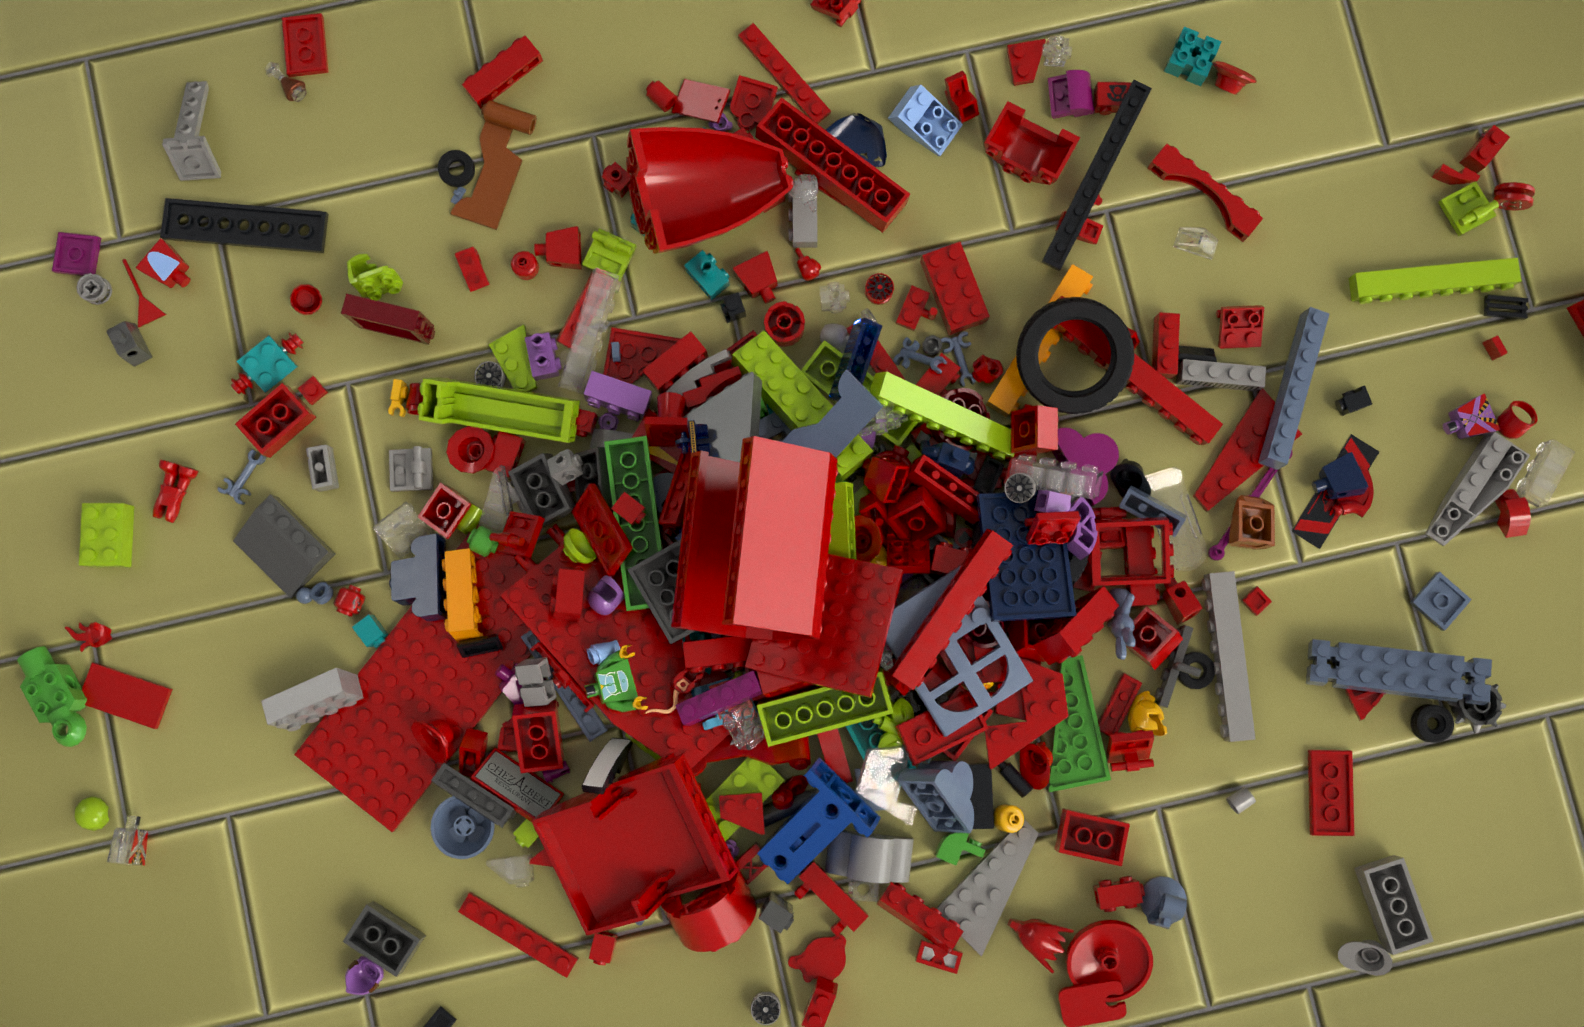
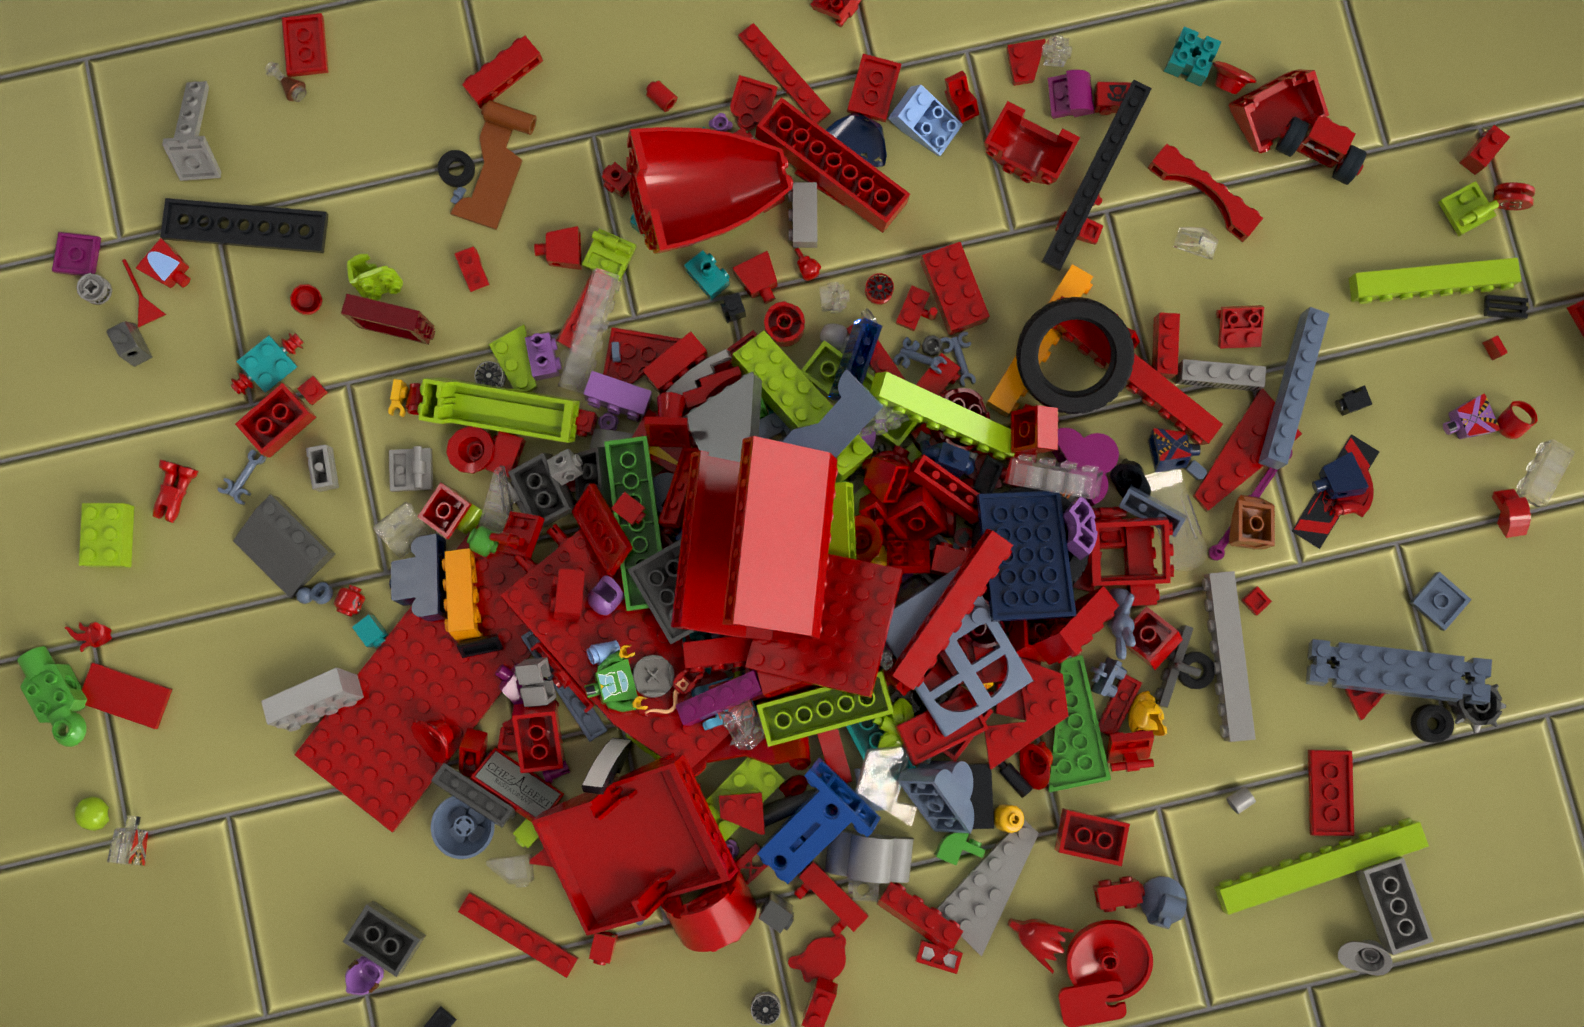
red head [511,251,539,280] -> none
lime piece [563,528,597,564] -> none
container [672,79,730,124] -> none
clear blue hips [675,420,711,456] -> none
red tile [772,788,794,810] -> none
clear piece [789,174,818,213] -> none
red piece [972,354,1004,384] -> none
light grey wheel [1005,473,1036,503] -> none
red plate [1025,511,1081,545] -> none
medium lavender brick [1034,490,1071,513] -> none
red torso [1162,577,1203,625] -> none
black tile [1178,345,1217,362] -> none
light grey wedge [1425,432,1530,546] -> none
red slope [1432,164,1480,185] -> none
none -> light grey tile [632,655,675,698]
none -> red plate [847,54,902,123]
none -> sand blue hips [1090,657,1127,697]
none -> dark blue torso [1148,428,1201,473]
none -> sand blue piece [1185,460,1207,480]
none -> lime brick [1214,818,1429,915]
none -> red windscreen [1228,69,1329,153]
none -> brick [1276,115,1367,185]

